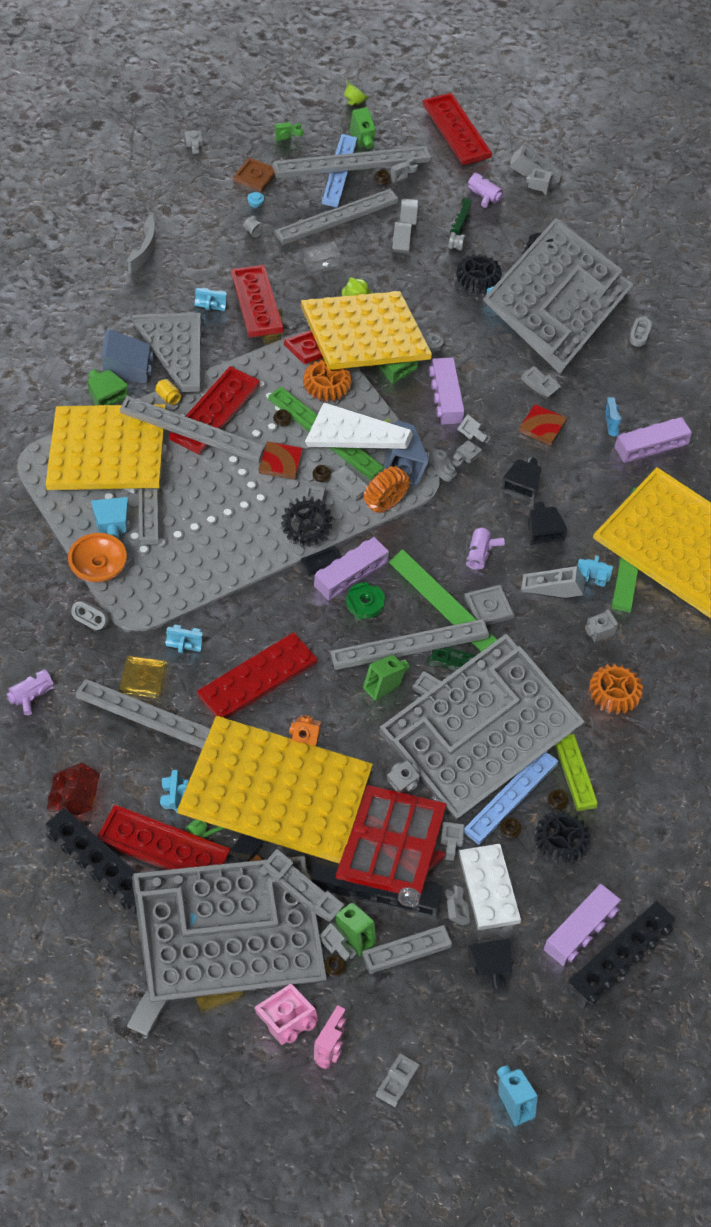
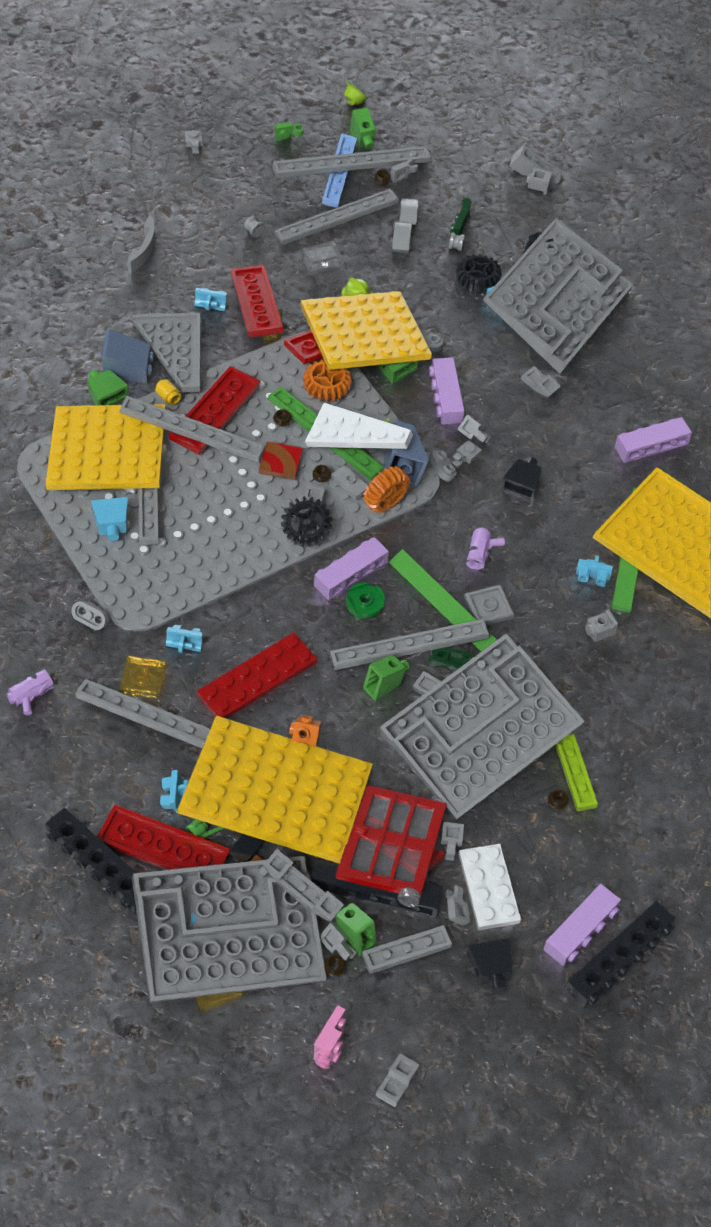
clear red slope [46,762,100,815] -> none
orange dish [68,533,127,582] -> none
light grey slope [127,990,169,1036] -> none
dark orange tile [233,157,275,192] -> none
medium azure plate [248,192,264,208] -> none
bright pink plate [254,984,319,1045] -> none
black tile [300,545,342,576] -> none
light grey brick [387,760,420,793] -> none
red plate [423,92,492,165] -> none
light blue plate [463,752,558,845] -> none
lavender piece [468,173,504,208] -> none
medium azure torso [497,1065,537,1126] -> none
dark brown plate [500,817,521,838] -> none
tile [519,404,567,446] -> none
light grey slope [521,566,585,598] -> none
black torso [528,501,568,545] -> none
black gear [534,810,591,866] -> none
orange gear [589,663,643,715] -> none
dark azure plate [605,397,622,436] -> none
light grey plate [629,317,652,347] -> none

